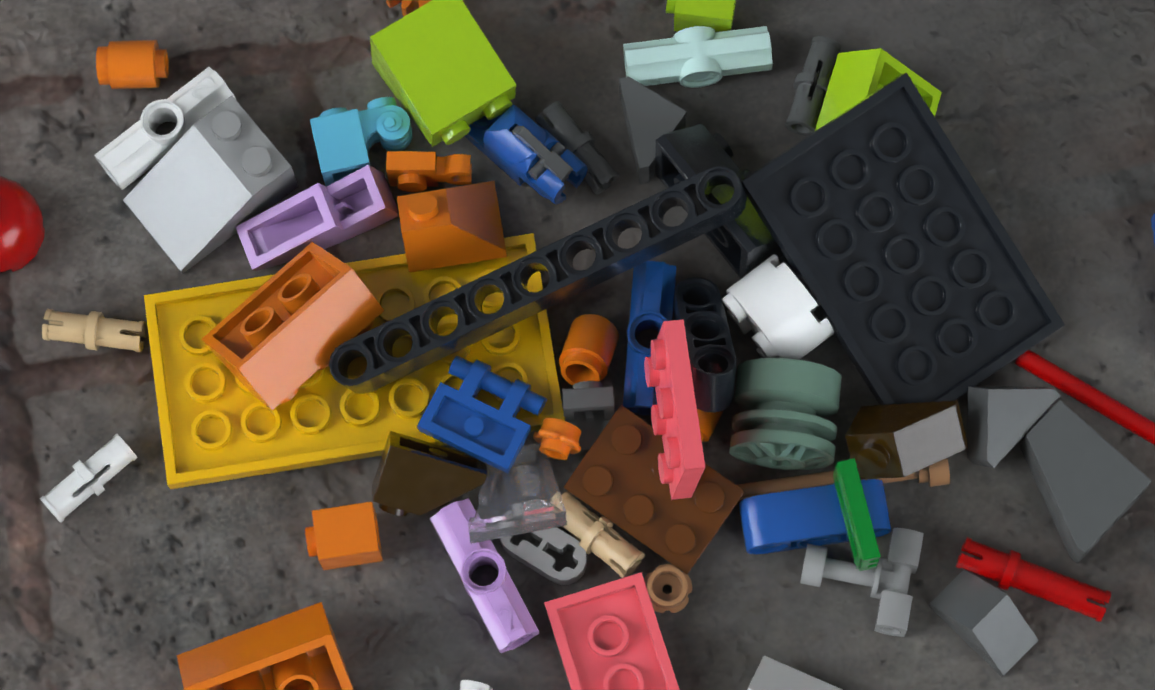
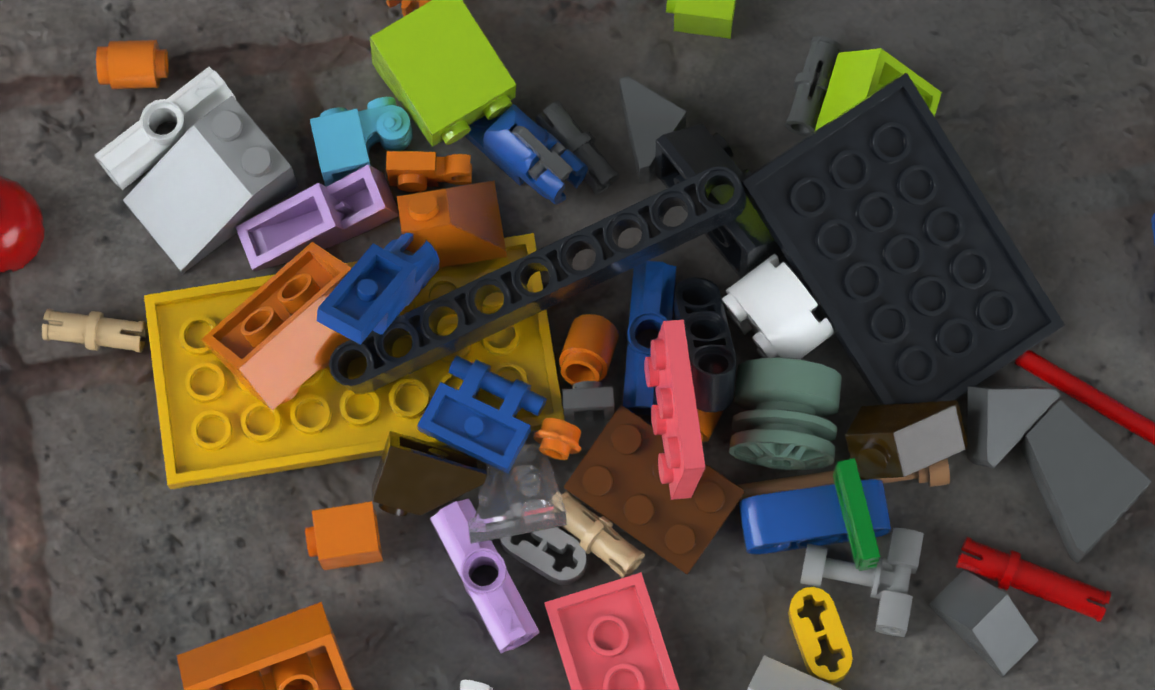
white pin [39,433,138,523] -> none
light aqua piece [623,26,773,88] -> none
medium nougat plate [644,564,692,613] -> none
none -> blue plate [317,233,440,345]
none -> yellow beam [788,587,853,684]

